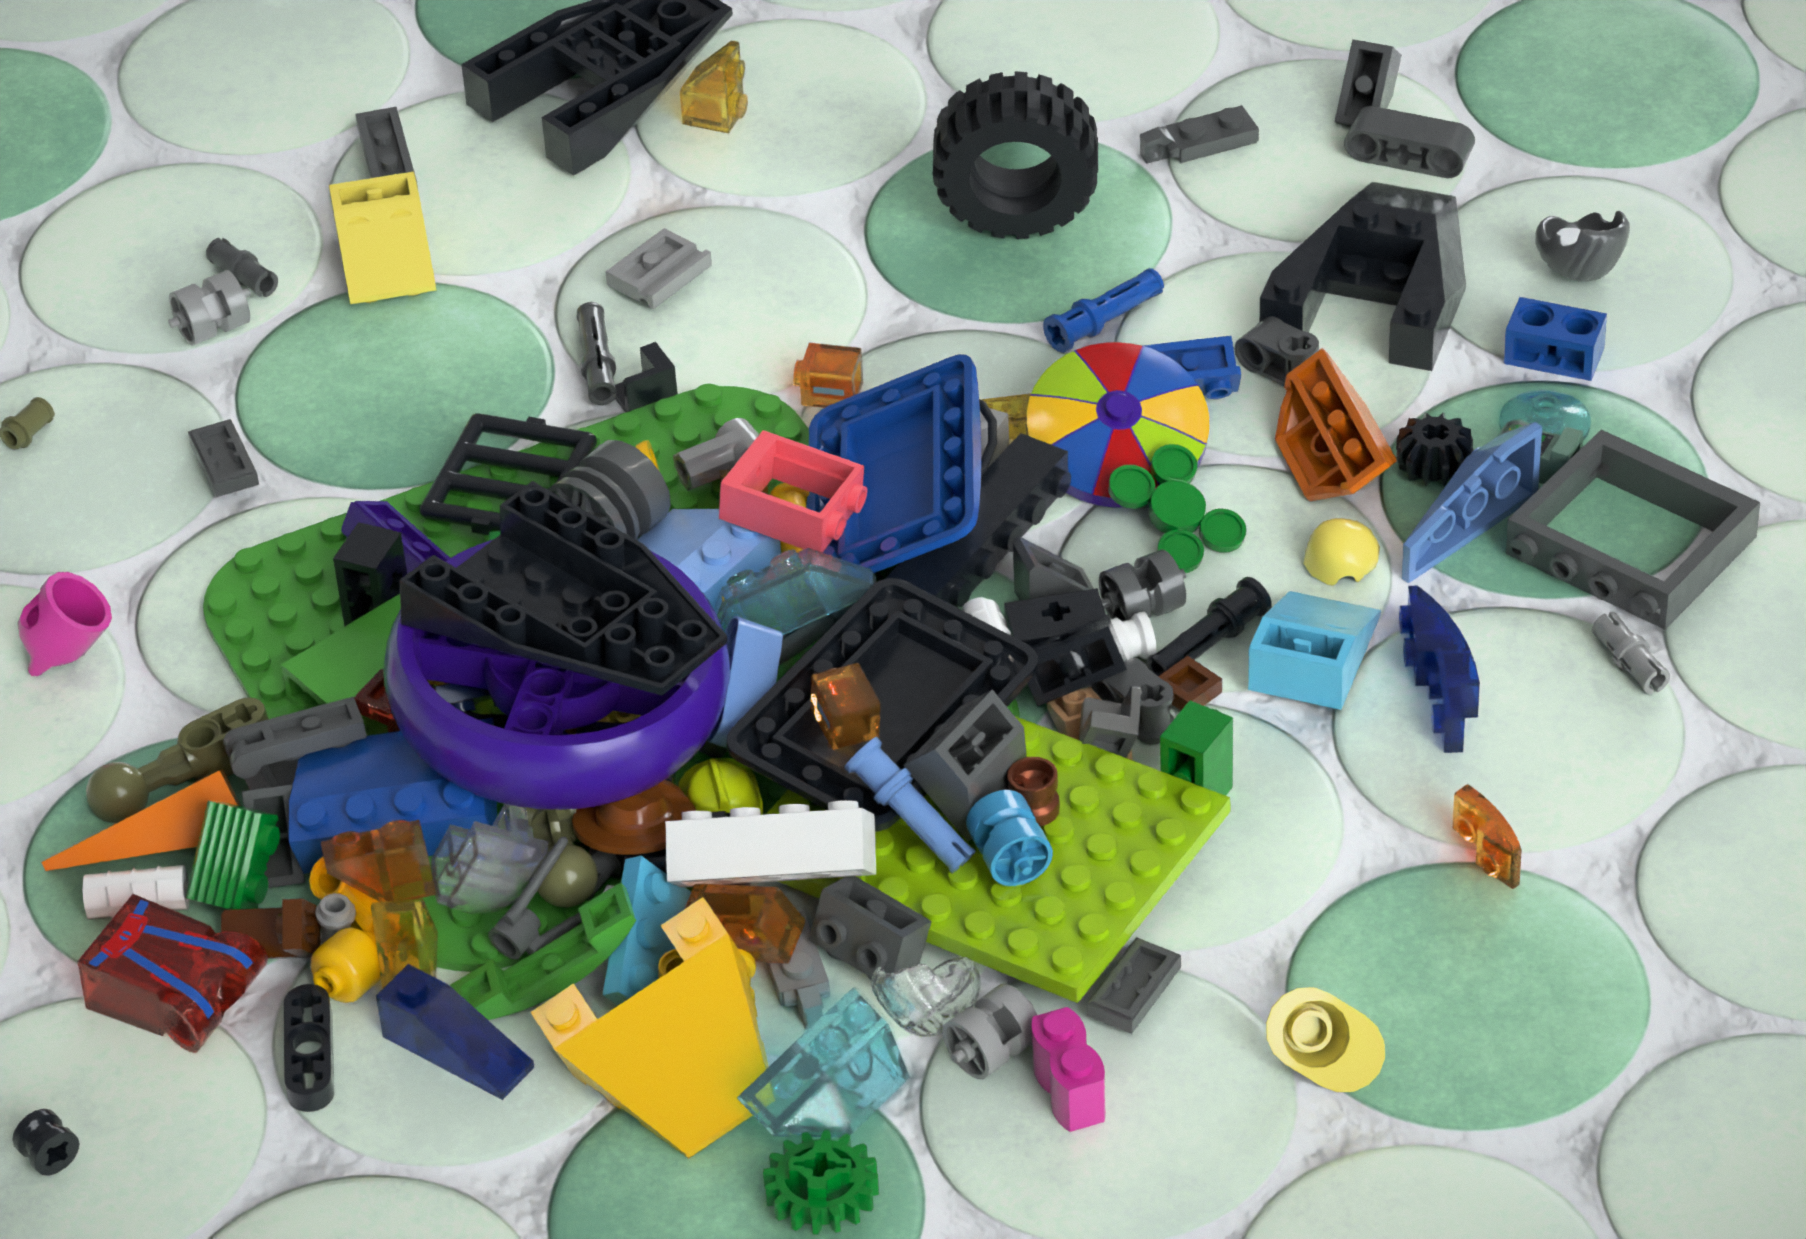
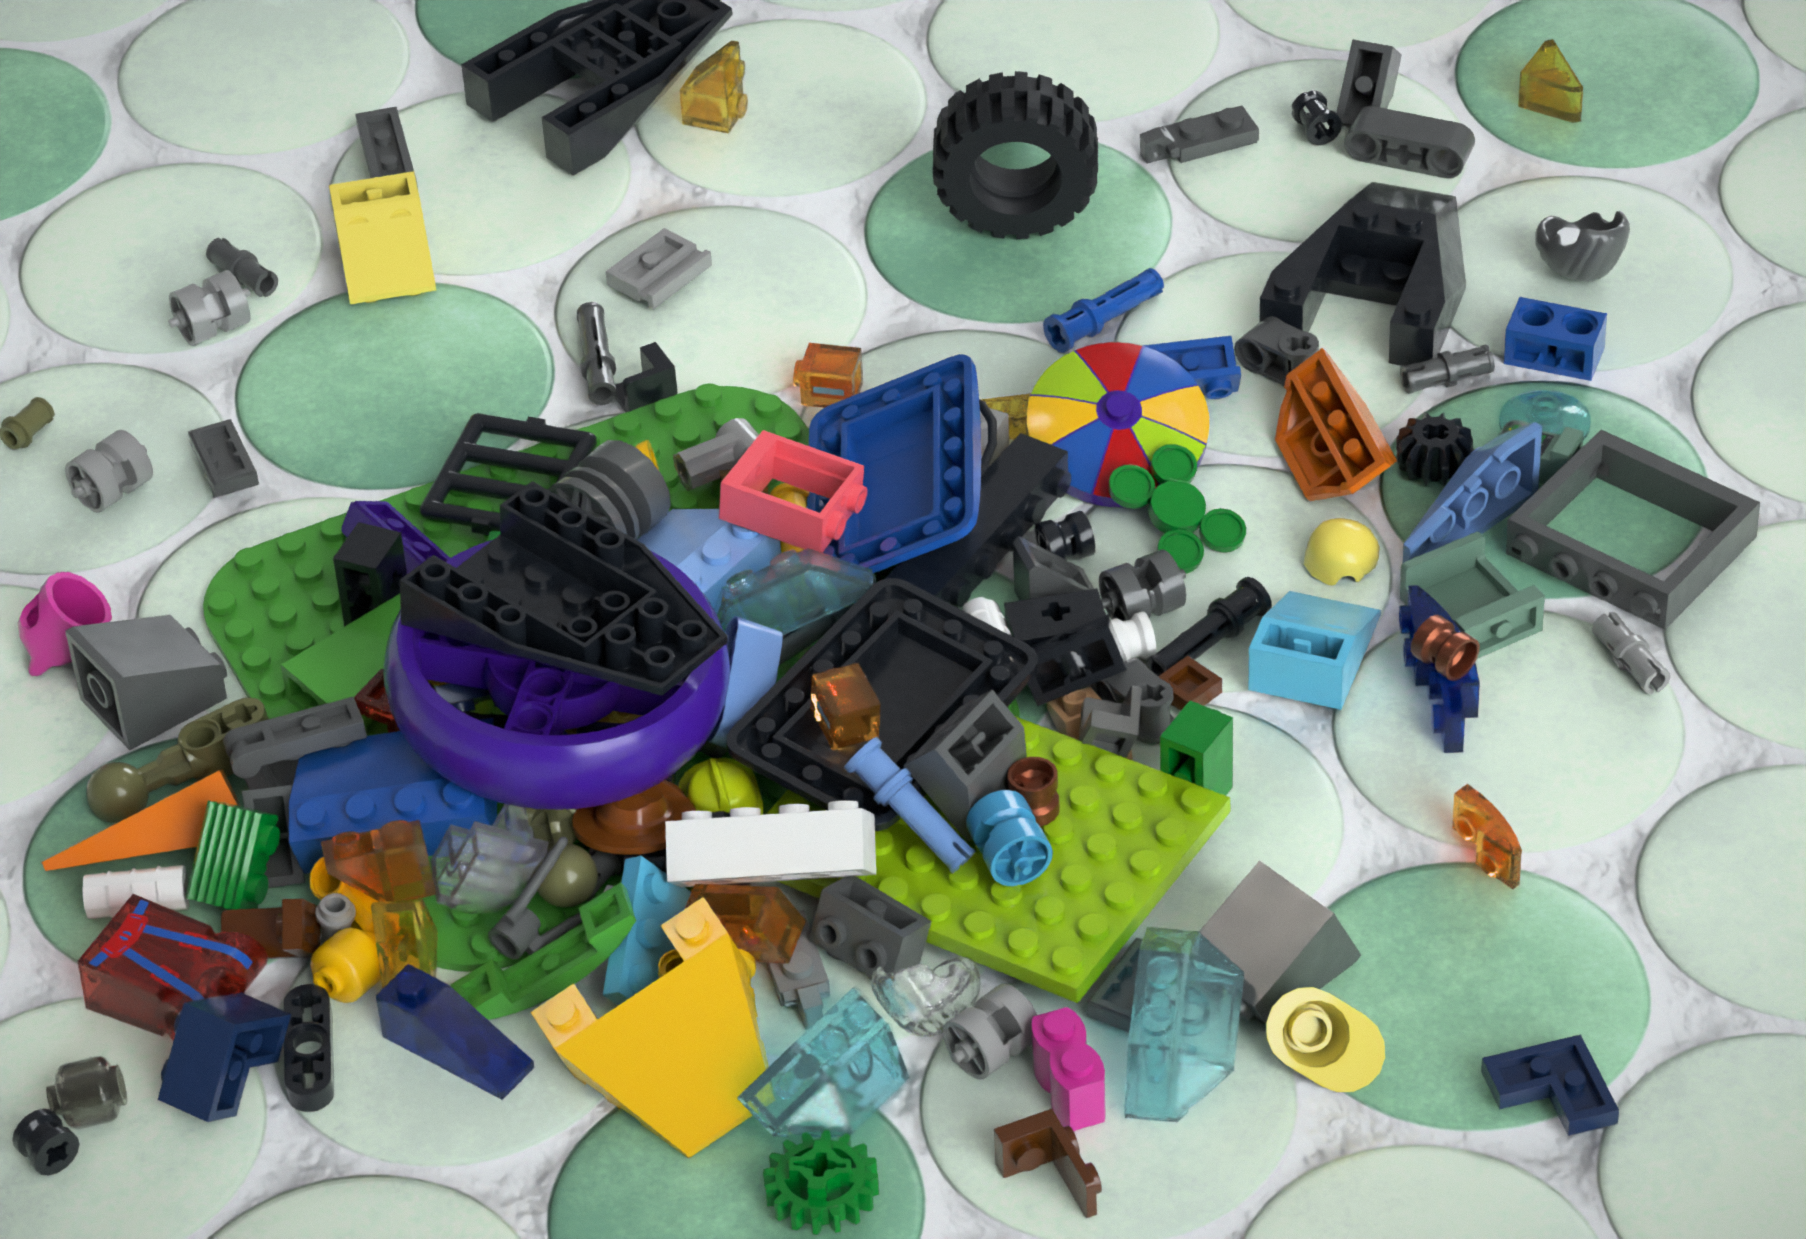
none -> clear smoke head [46,1056,127,1130]
none -> light grey wheel [65,430,153,513]
none -> dark grey slope [65,615,227,750]
none -> dark blue brick [157,992,291,1122]
none -> reddish brown bracket [994,1109,1102,1218]
none -> black wheel [1035,511,1096,560]
none -> clear light blue wedge [1124,927,1244,1123]
none -> slope [1181,860,1361,1025]
none -> black bush [1291,90,1342,145]
none -> dark grey pin [1400,345,1495,394]
none -> sand green panel [1400,532,1545,659]
none -> copper wheel [1411,615,1480,681]
none -> dark blue plate [1481,1034,1619,1136]
none -> clear yellow slope [1518,39,1583,123]

